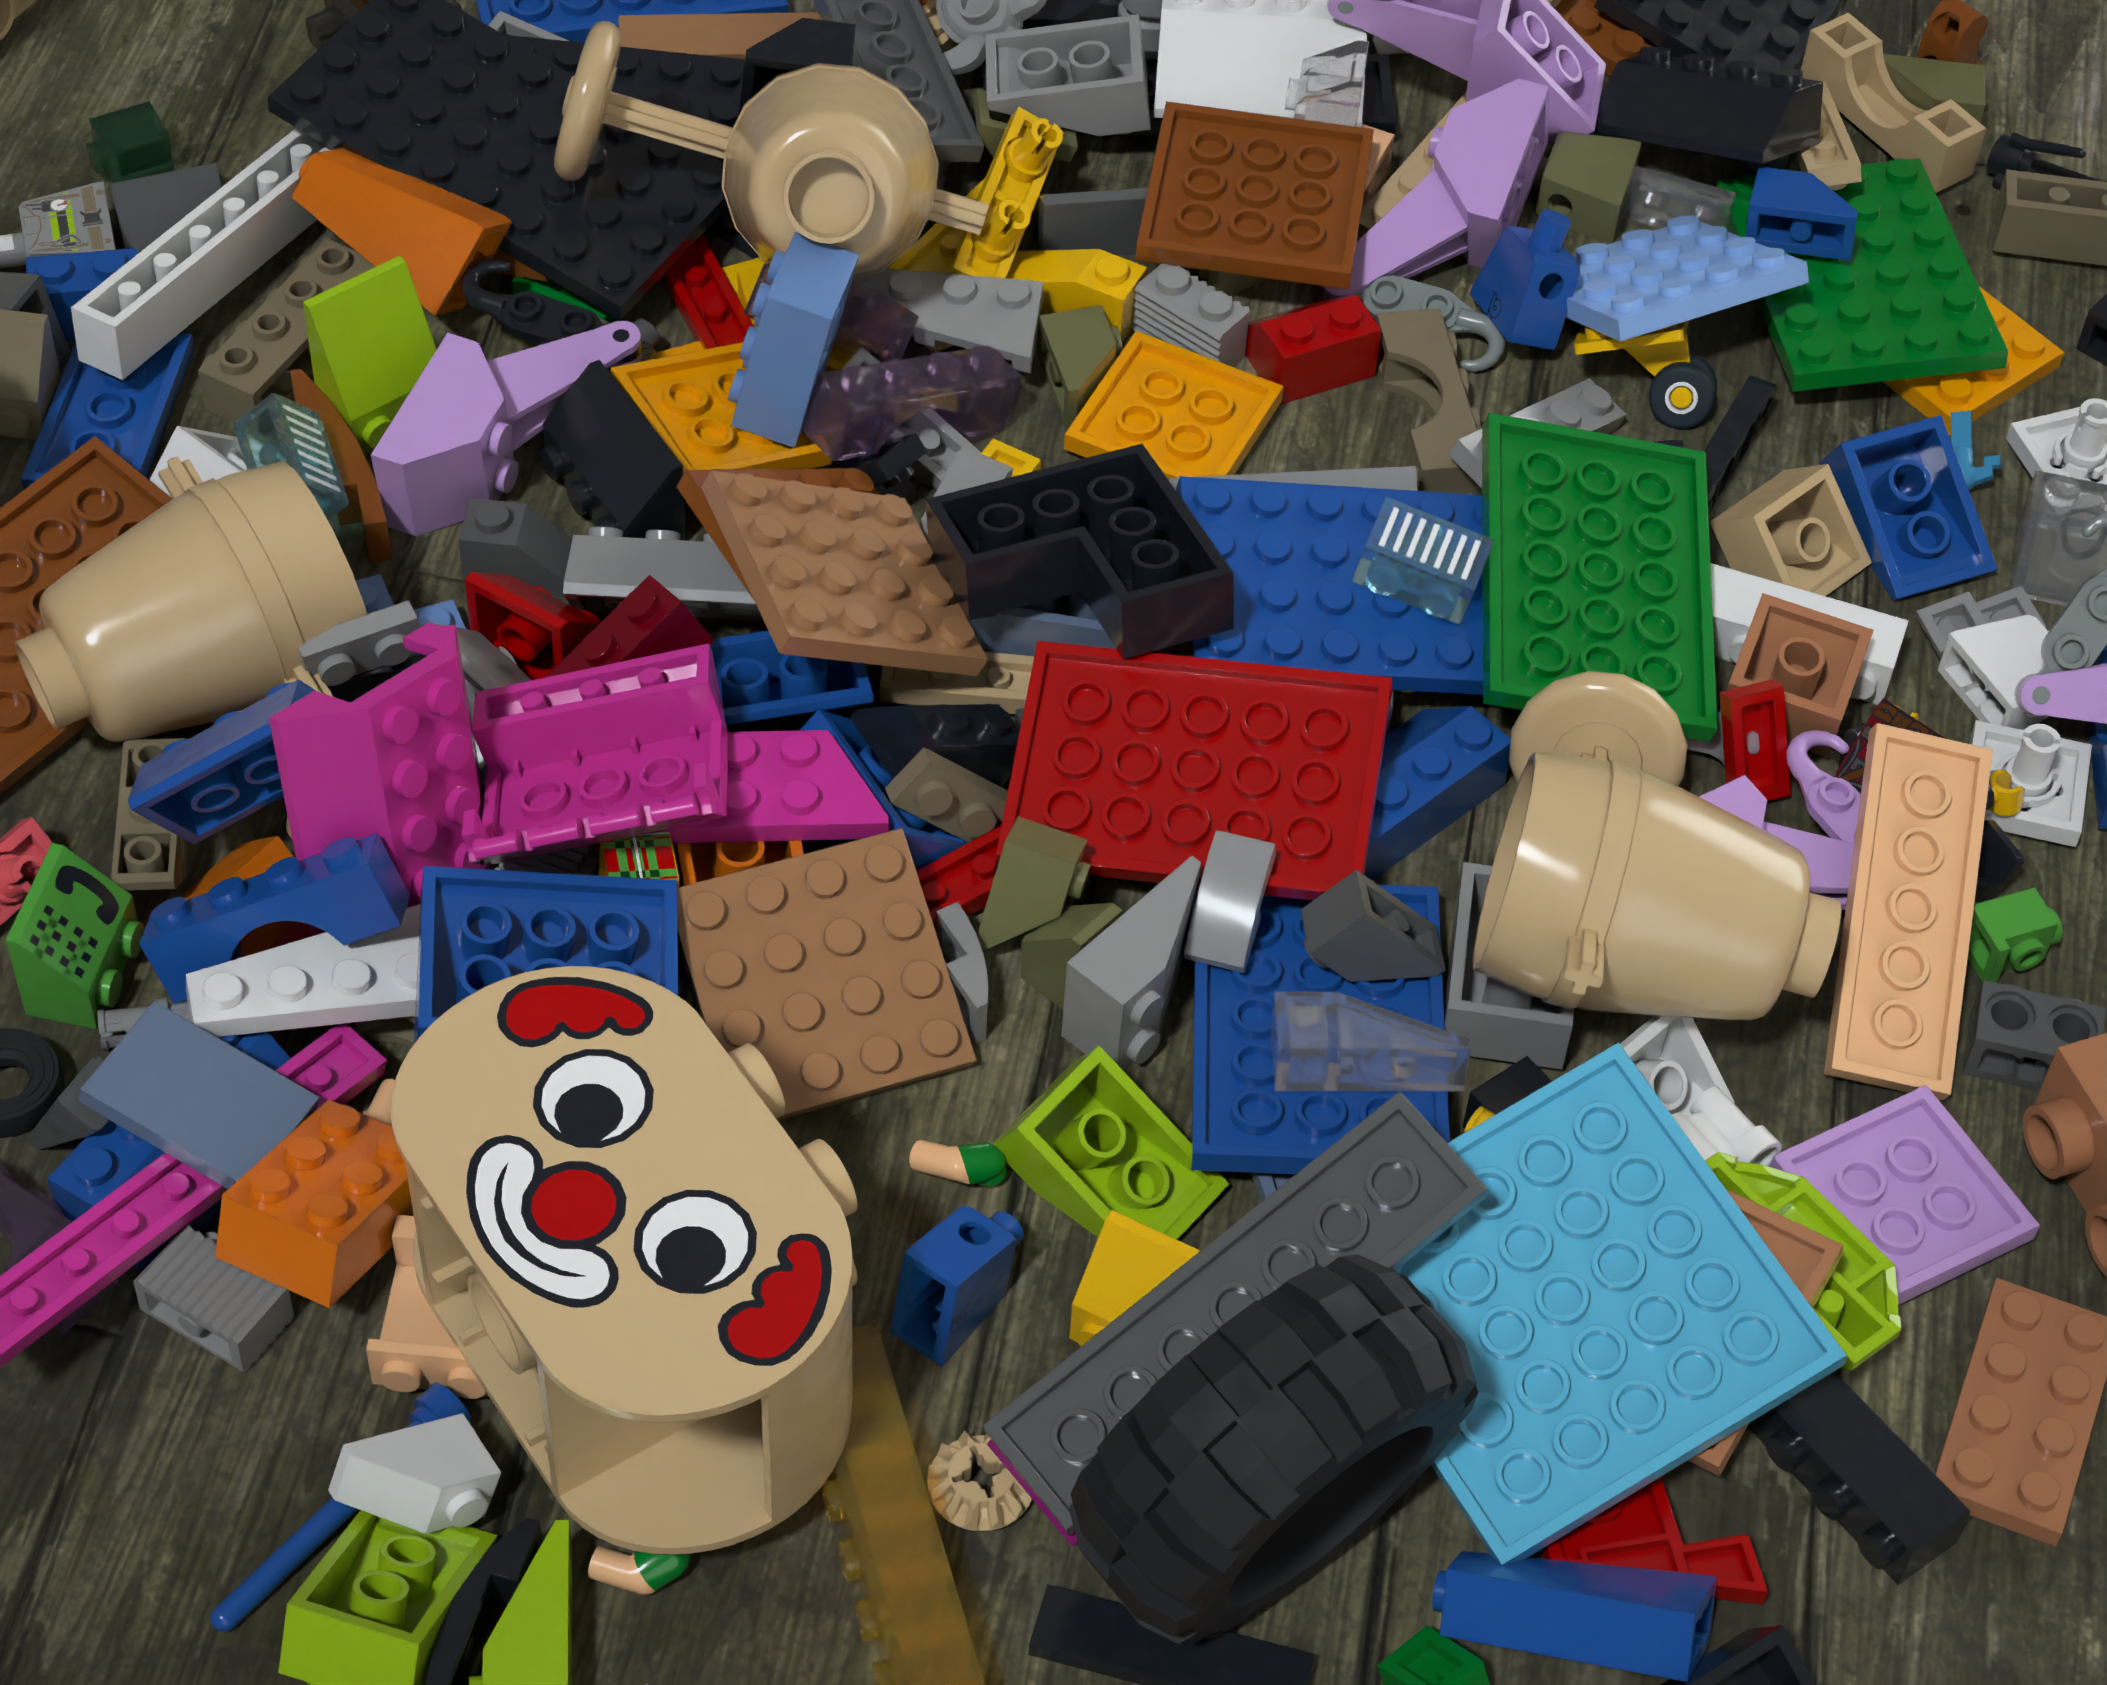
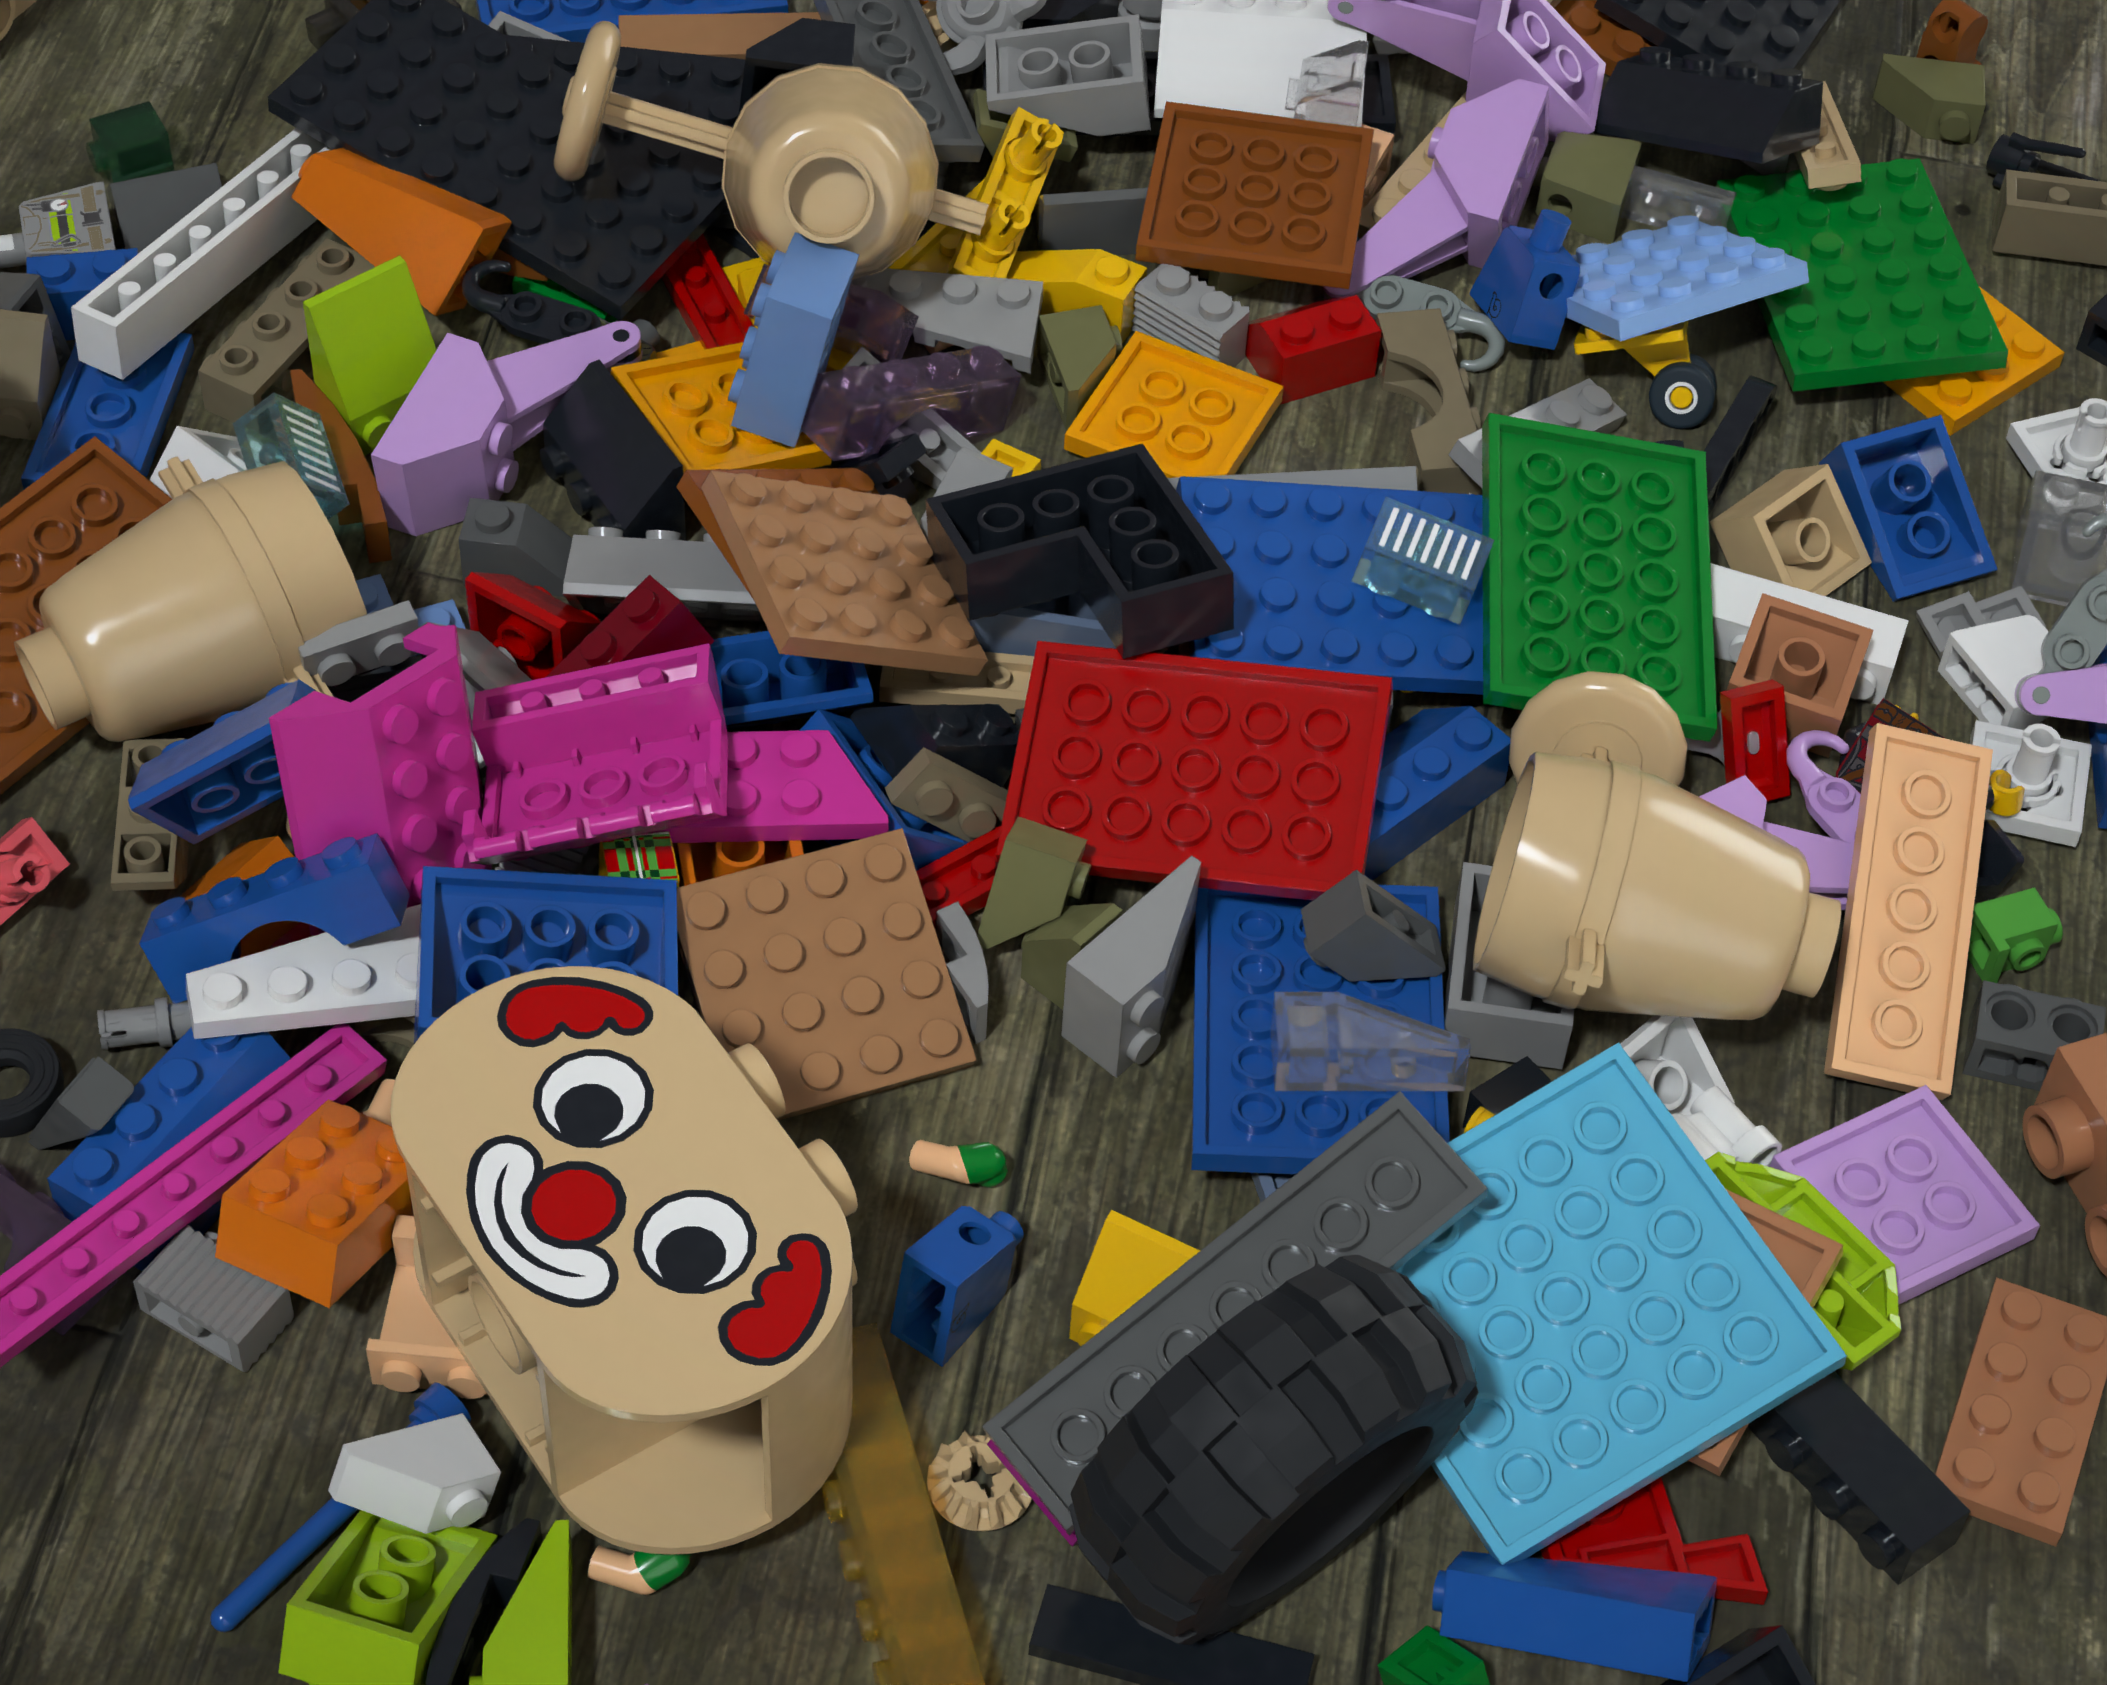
bright green slope [5,843,144,1029] -> none
sand blue tile [78,1001,319,1189] -> none
lime slope [993,1045,1229,1240] -> none
light grey slope [1184,830,1276,973] -> none
blue slope [1746,166,1858,261] -> none
tan arch [1801,12,1986,193] -> none
dark azure piece [1951,410,2002,490] -> none

